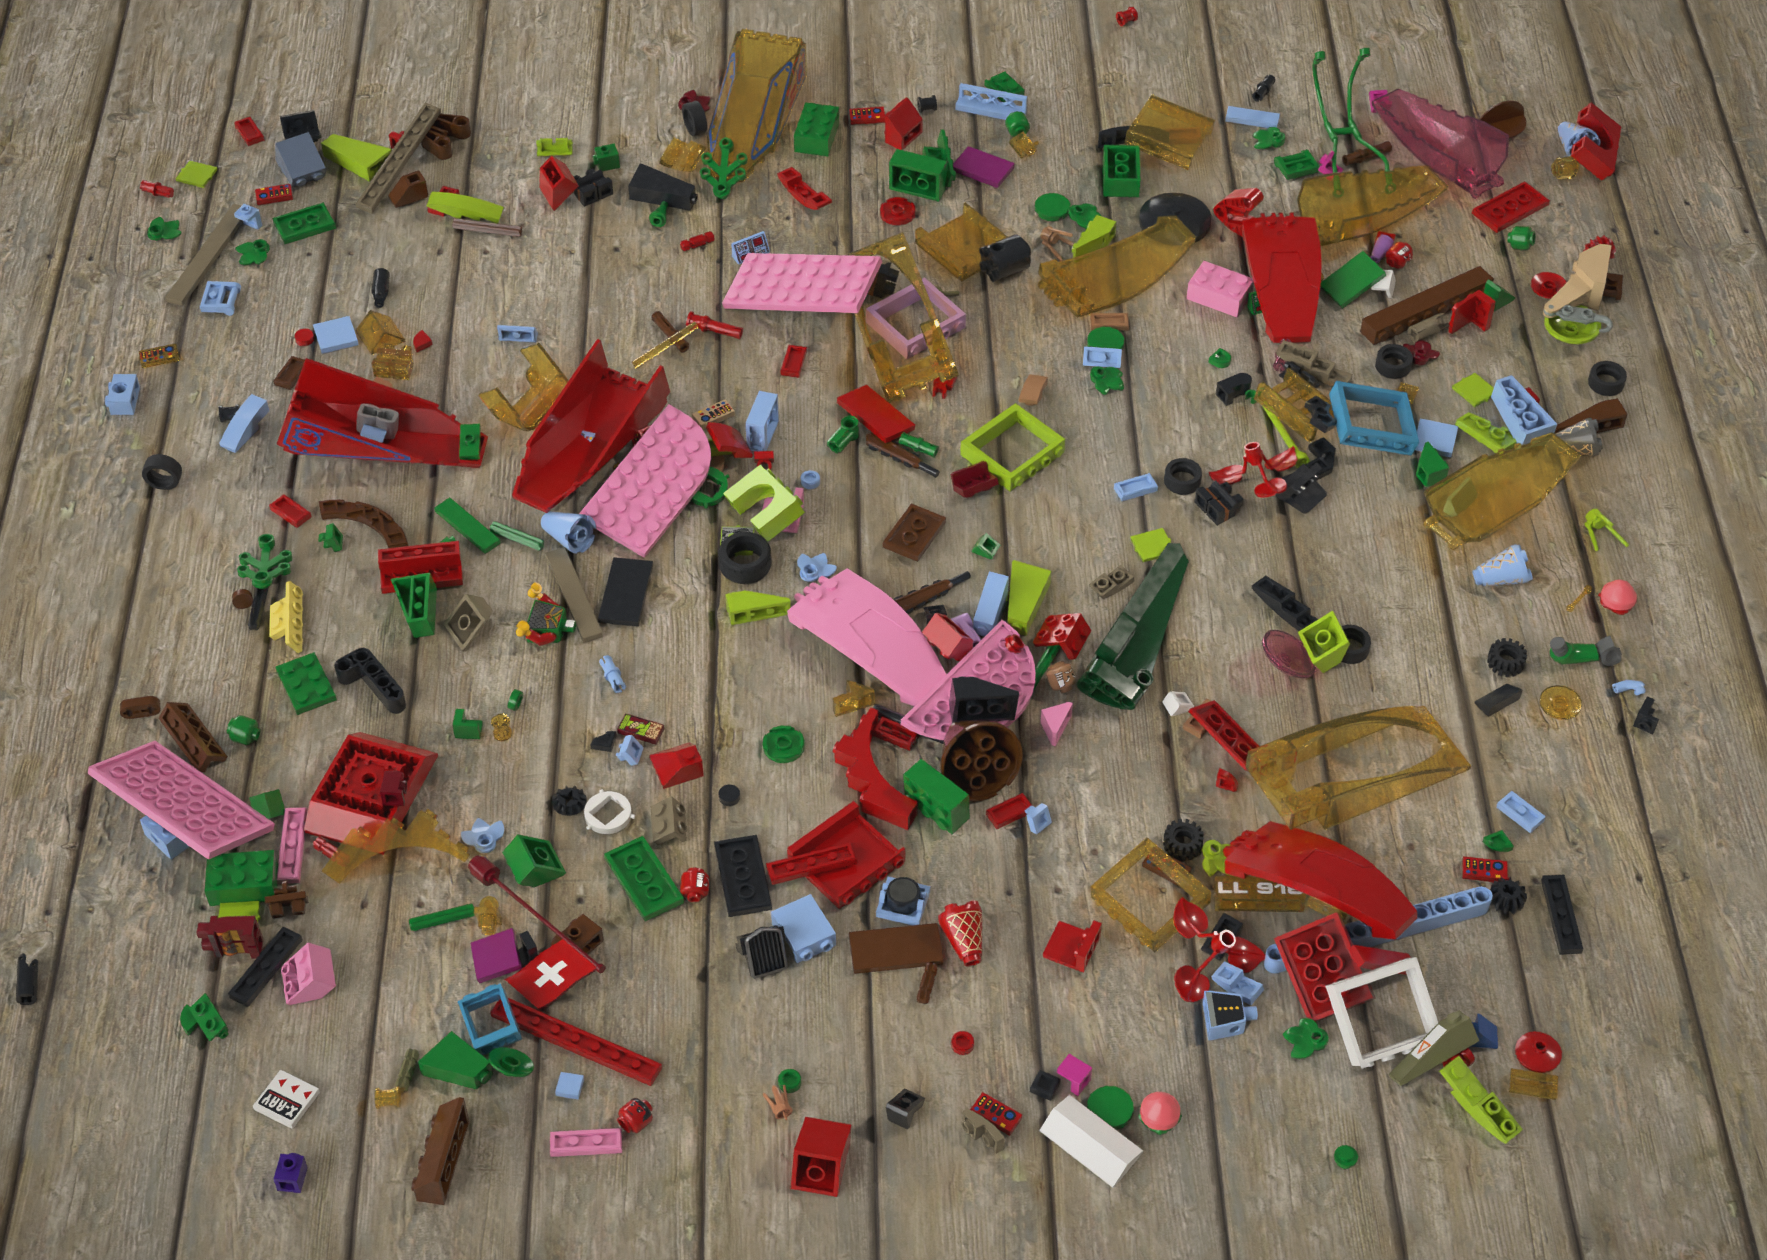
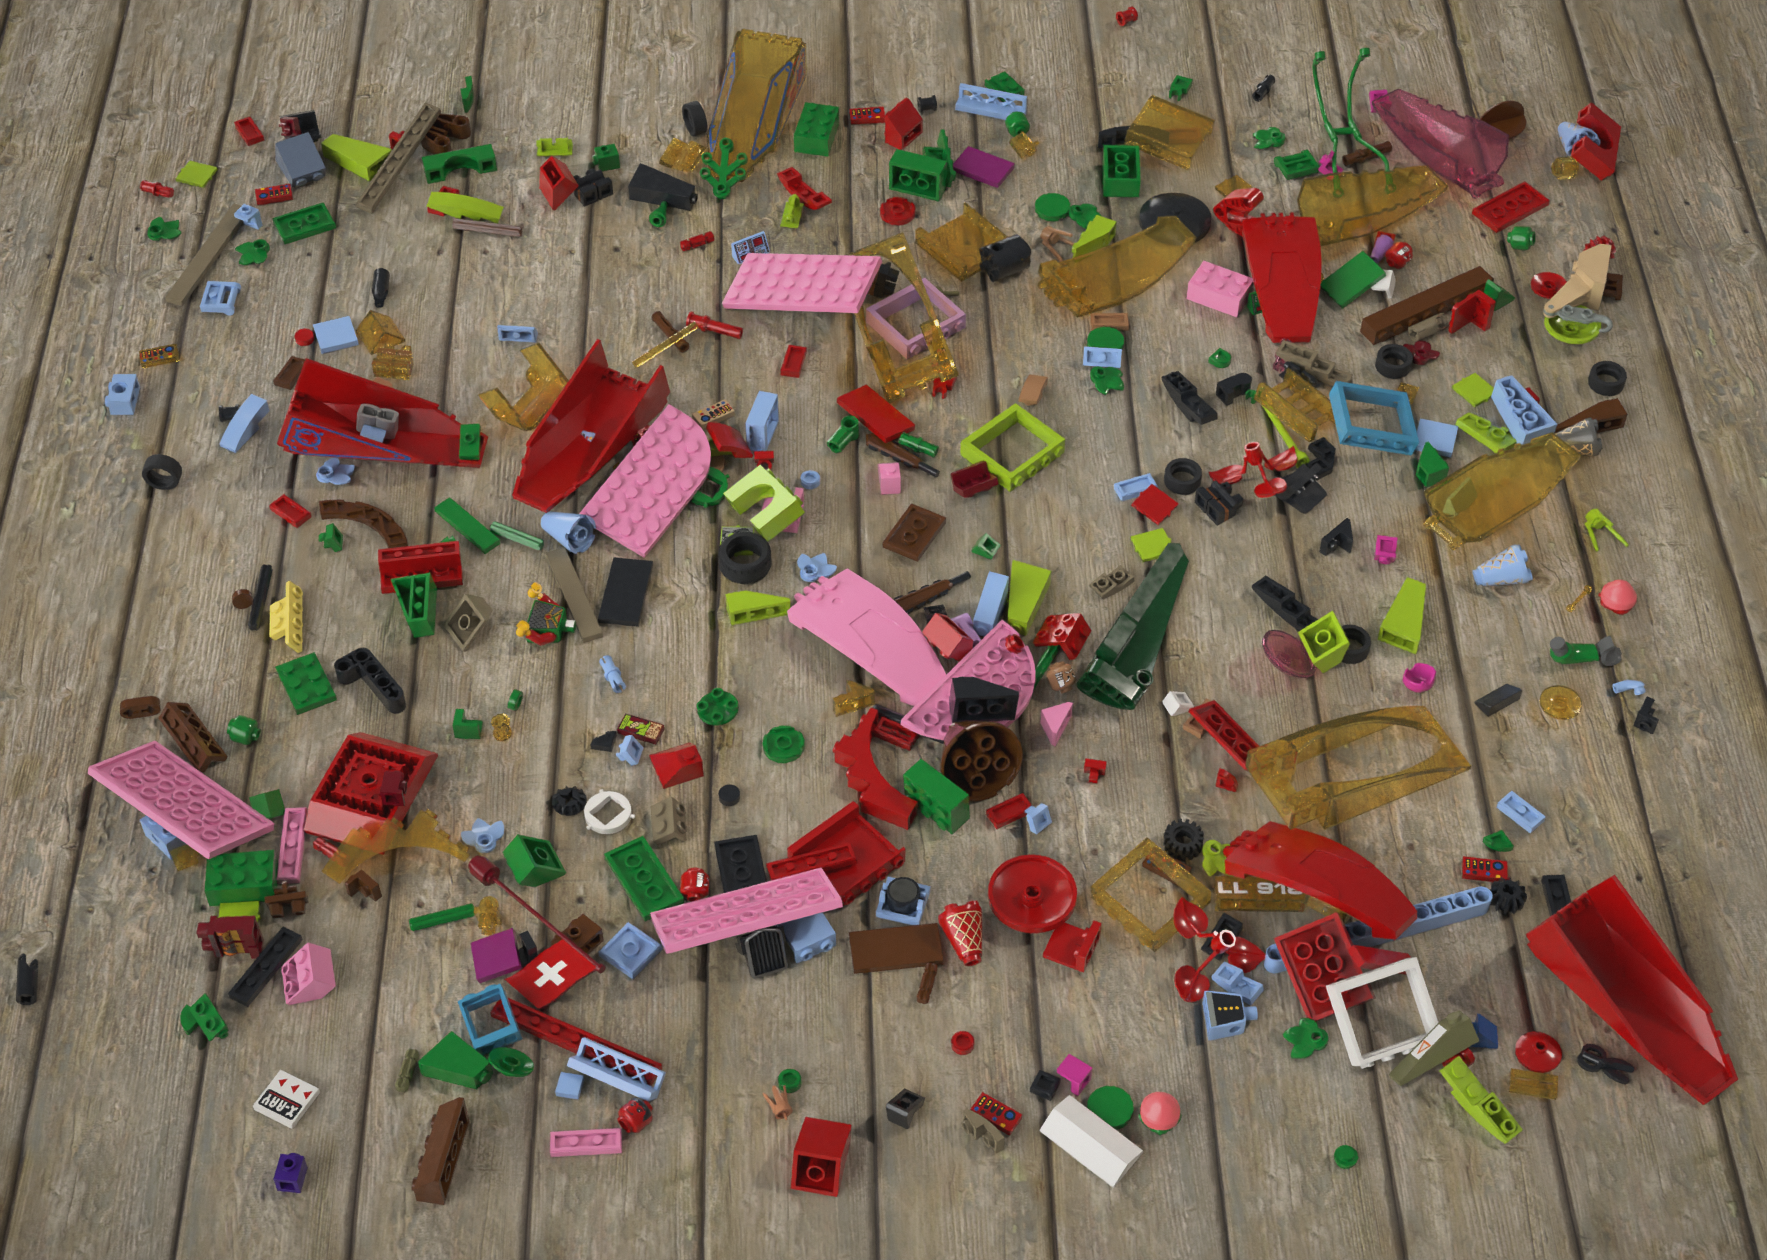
green plant [237,534,293,589] -> none
clear yellow bush [375,1086,401,1109] -> none
reddish brown slope [388,170,429,208] -> none
red tile [413,330,433,353] -> none
dark red plate [678,90,710,112] -> none
light blue tile [1225,106,1280,128] -> none
black tile [1304,396,1337,433] -> none
black tyre [1487,638,1527,677] -> none
none -> clear yellow plate [169,844,201,871]
none -> dark red tile [279,117,301,136]
none -> light blue plate [316,458,355,485]
none -> reddish brown bracket [345,869,382,902]
none -> green arch [422,144,497,184]
none -> green slope [460,76,474,113]
none -> light blue fence [567,1037,666,1102]
none -> light blue tile [599,922,662,979]
none -> bright pink plate [650,868,843,954]
none -> green dish [696,688,739,726]
none -> lime hinge [780,194,804,228]
none -> bright pink slope [878,462,901,495]
none -> red dish [988,855,1077,933]
none -> red tile [1084,758,1107,784]
none -> red piece [1131,484,1179,525]
none -> black slope [1161,371,1218,425]
none -> green plate [1169,75,1193,101]
none -> clear yellow piece [1215,175,1253,197]
none -> black slope [1319,518,1353,556]
none -> dark pink bracket [1374,535,1398,564]
none -> lime slope [1377,577,1426,654]
none -> dark pink hair [1403,663,1436,693]
none -> red windscreen [1525,874,1738,1105]
none -> black piece [1577,1044,1635,1085]

